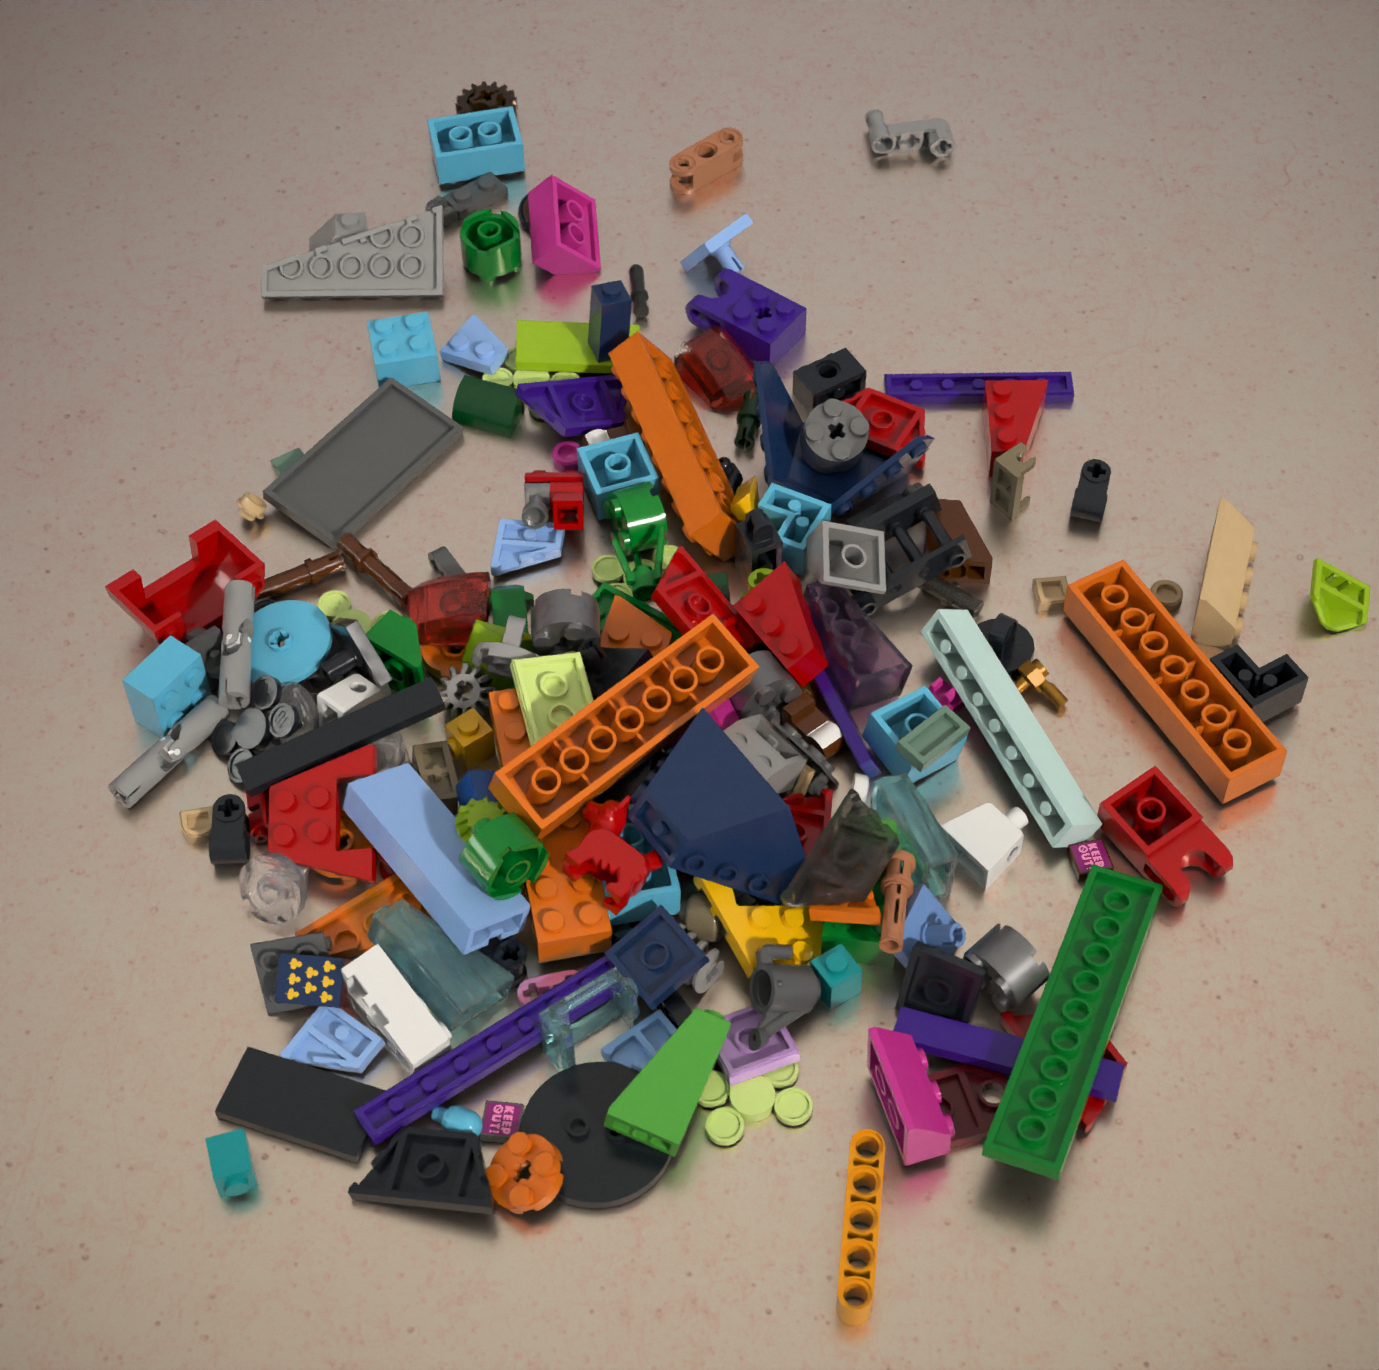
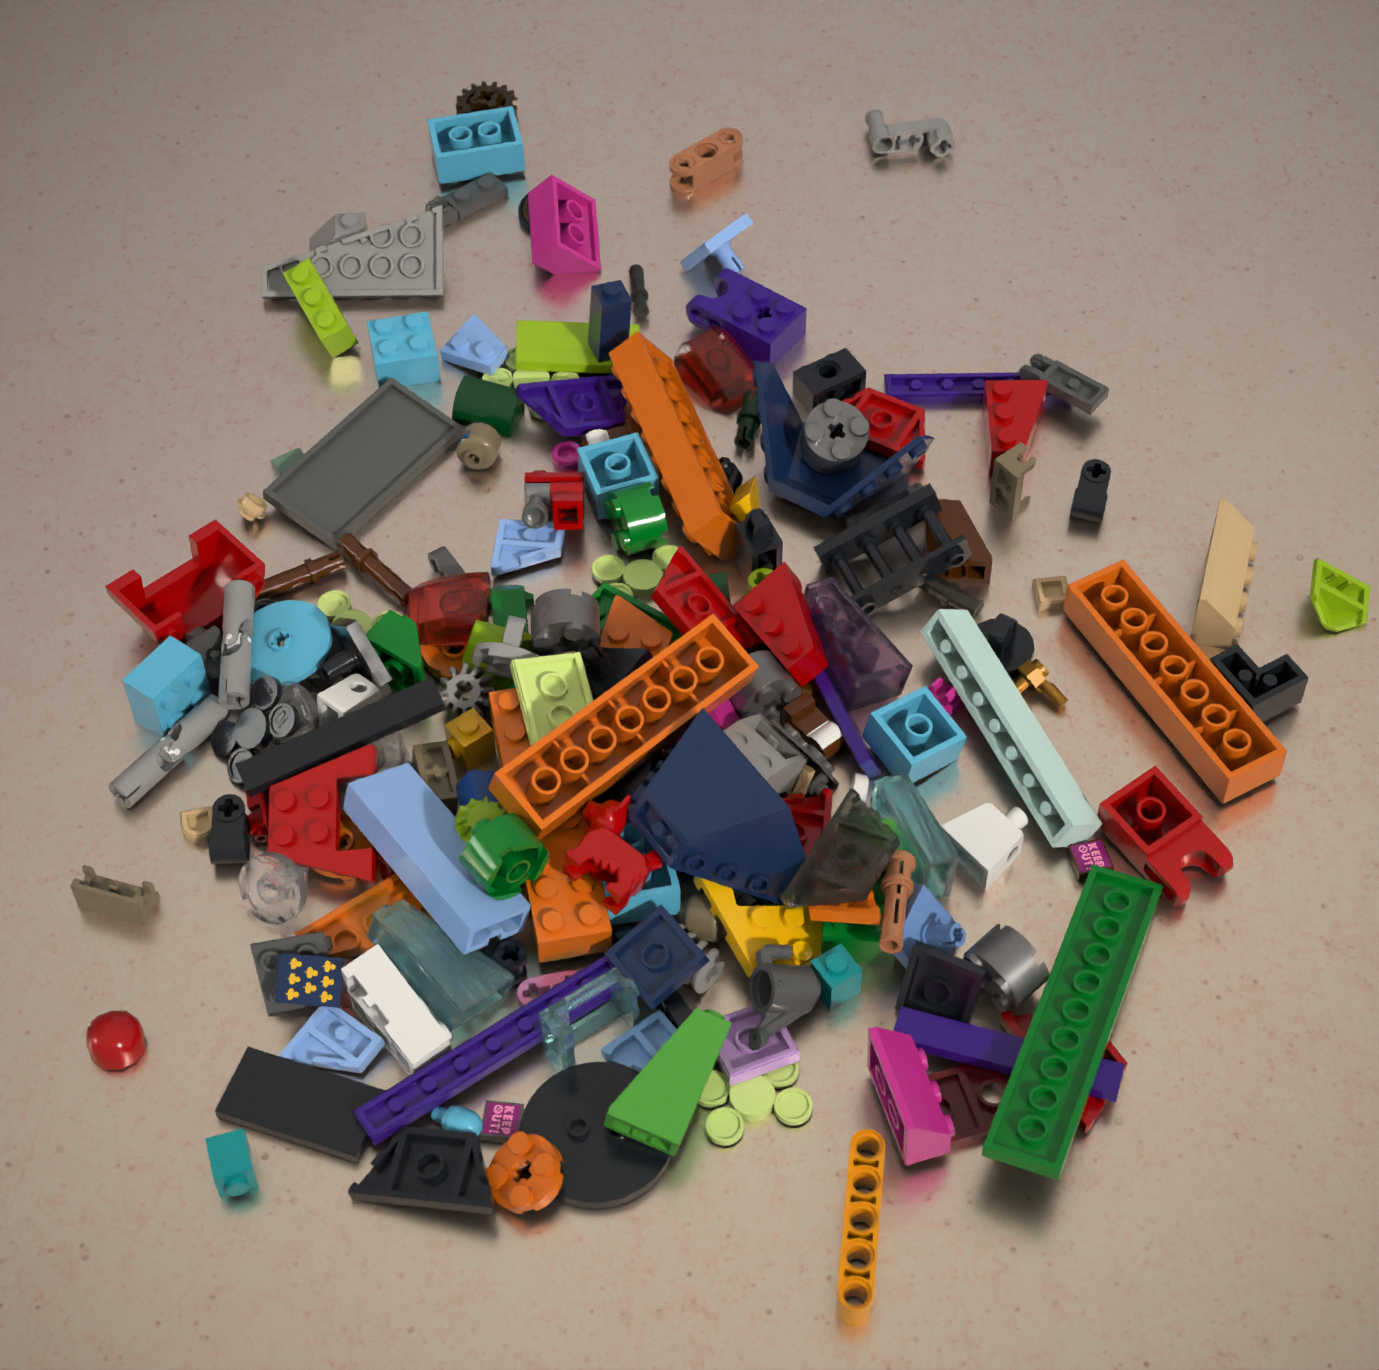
green brick [459,209,522,281] -> none
green plant [612,526,665,601] -> none
medium azure brick [758,483,832,575] -> none
light grey slope [806,520,886,594] -> none
sand green tile [895,705,971,773] -> none
tan tile [1150,580,1183,613] -> none
none -> dark tan hinge [70,865,160,925]
none -> red hair [86,1011,146,1070]
none -> lime brick [283,258,359,358]
none -> dark tan head [456,423,501,470]
none -> dark grey hinge [1018,353,1109,415]

